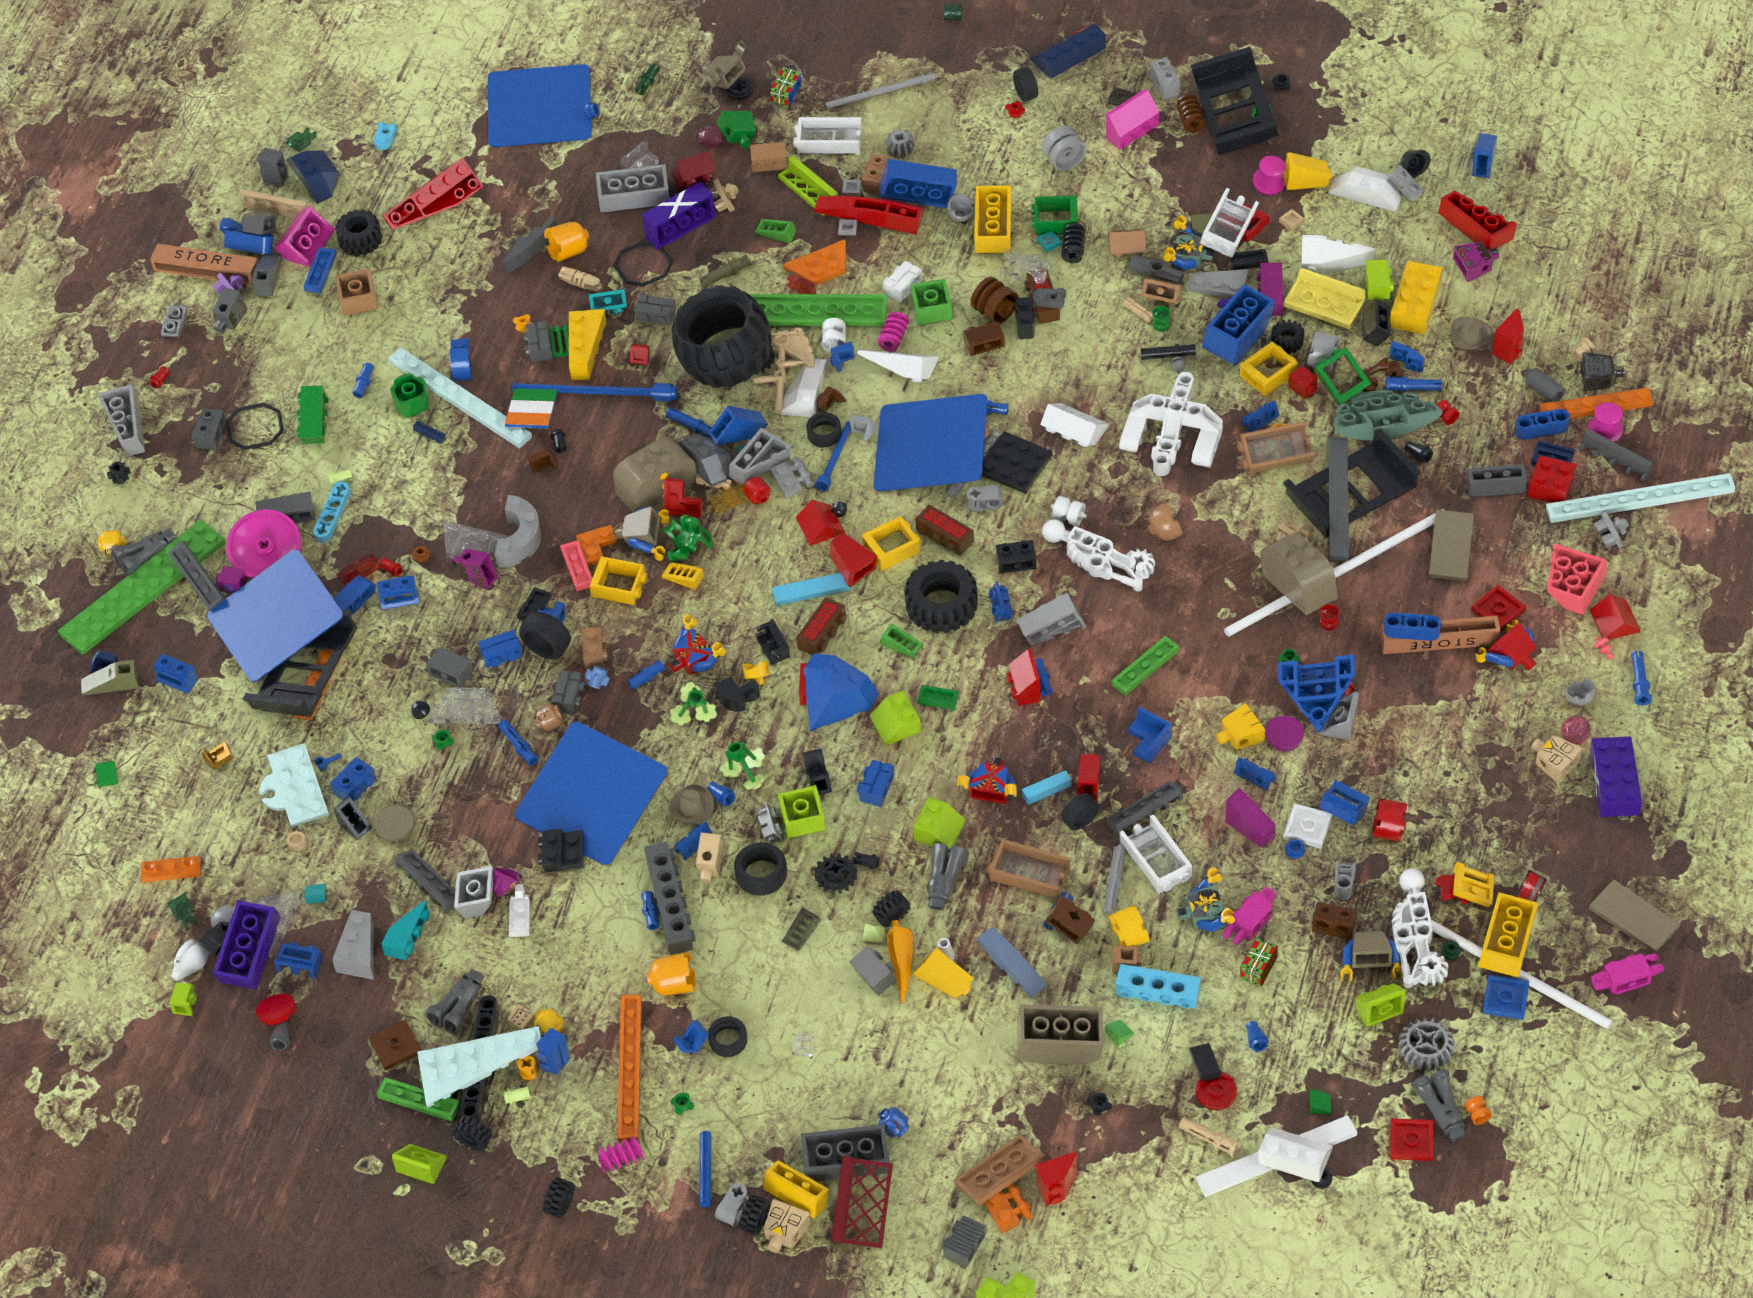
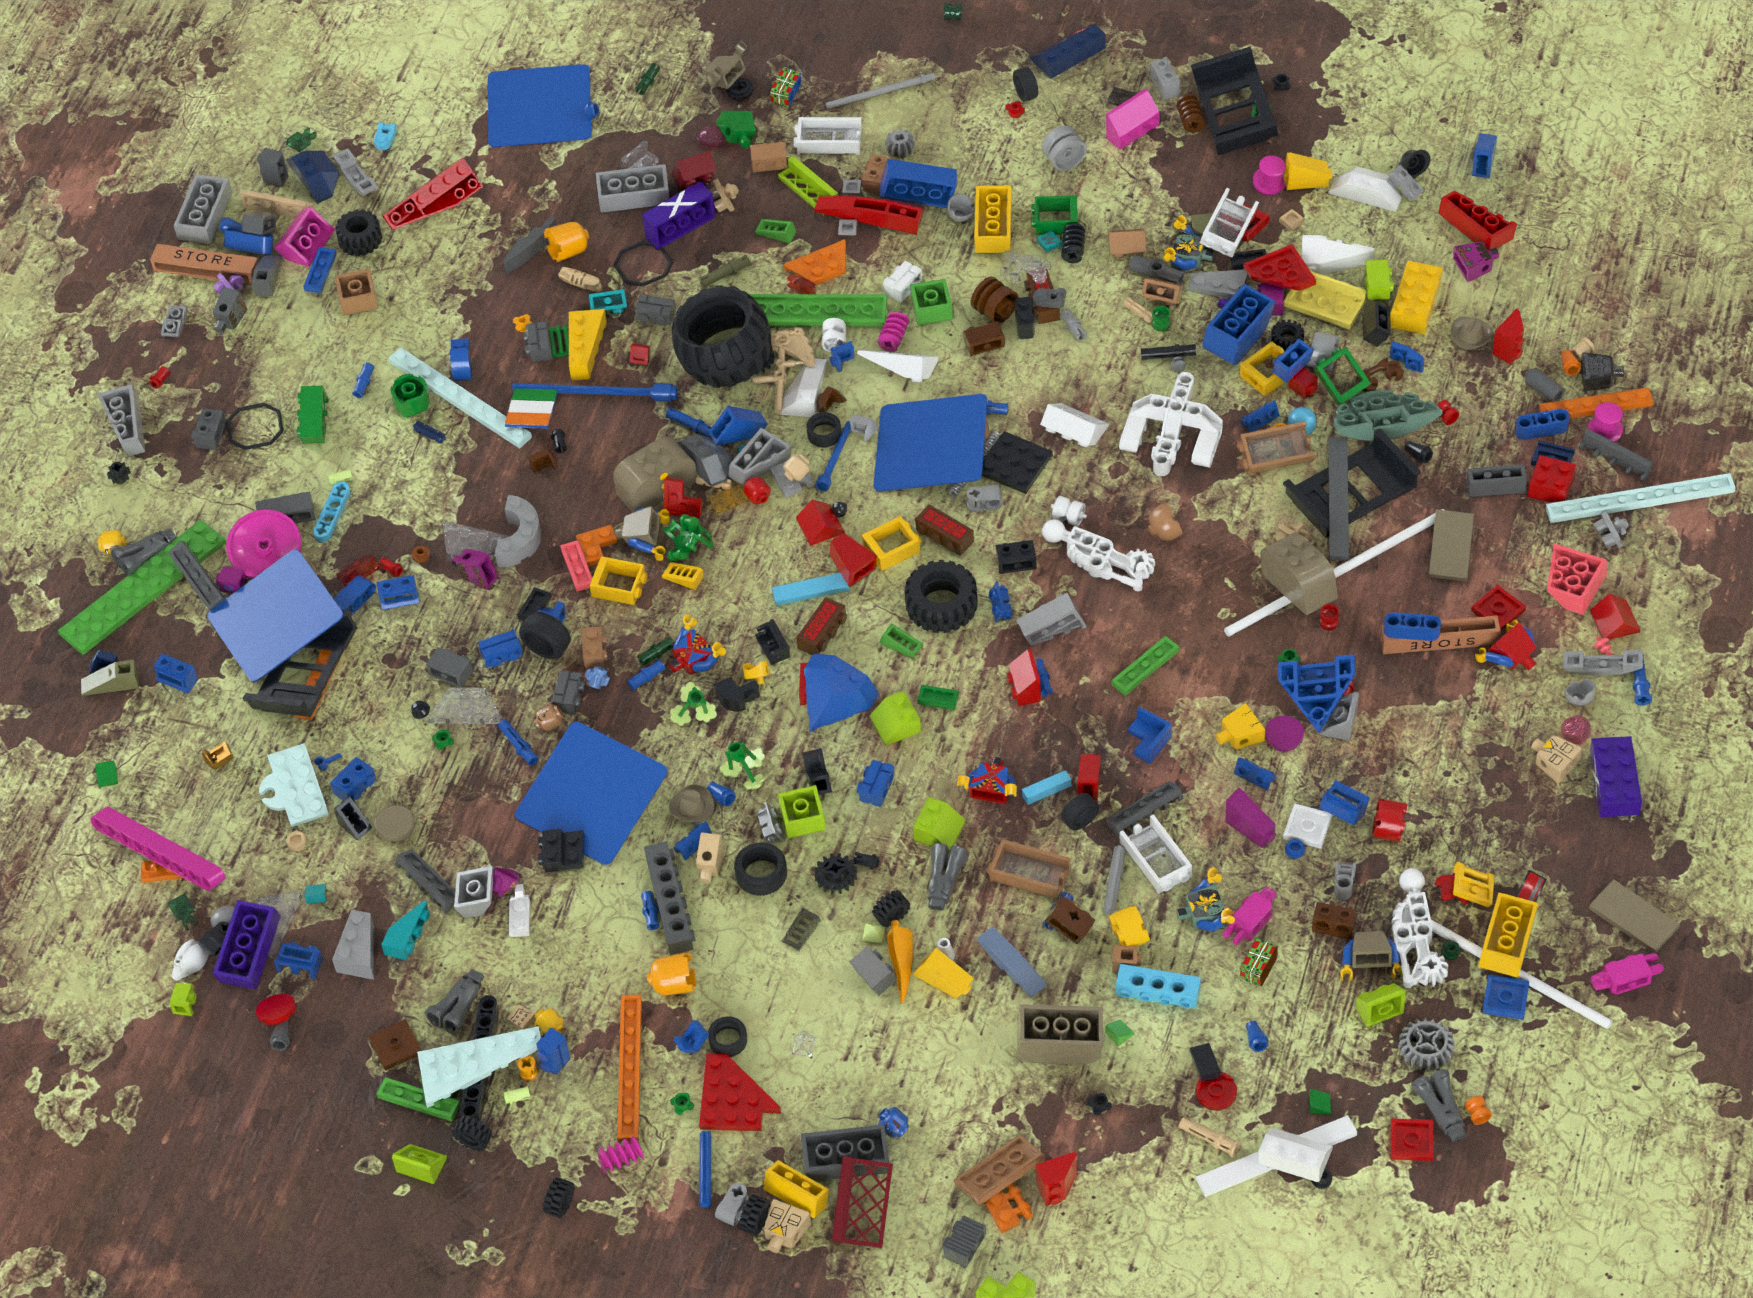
blue pin [1385,376,1442,392] -> none
none -> dark pink beam [91,806,226,891]
none -> light grey brick [174,174,232,244]
none -> light grey slope [333,149,378,196]
none -> dark green pin [637,637,674,666]
none -> red wing [699,1053,781,1131]
none -> tan head [783,454,810,481]
none -> light grey pin [1060,308,1087,341]
none -> red plate [1243,244,1316,291]
none -> blue brick [1273,338,1313,383]
none -> medium azure hair [1288,407,1316,434]
none -> orange cone [1561,350,1581,376]
none -> light grey slope [1563,650,1643,676]

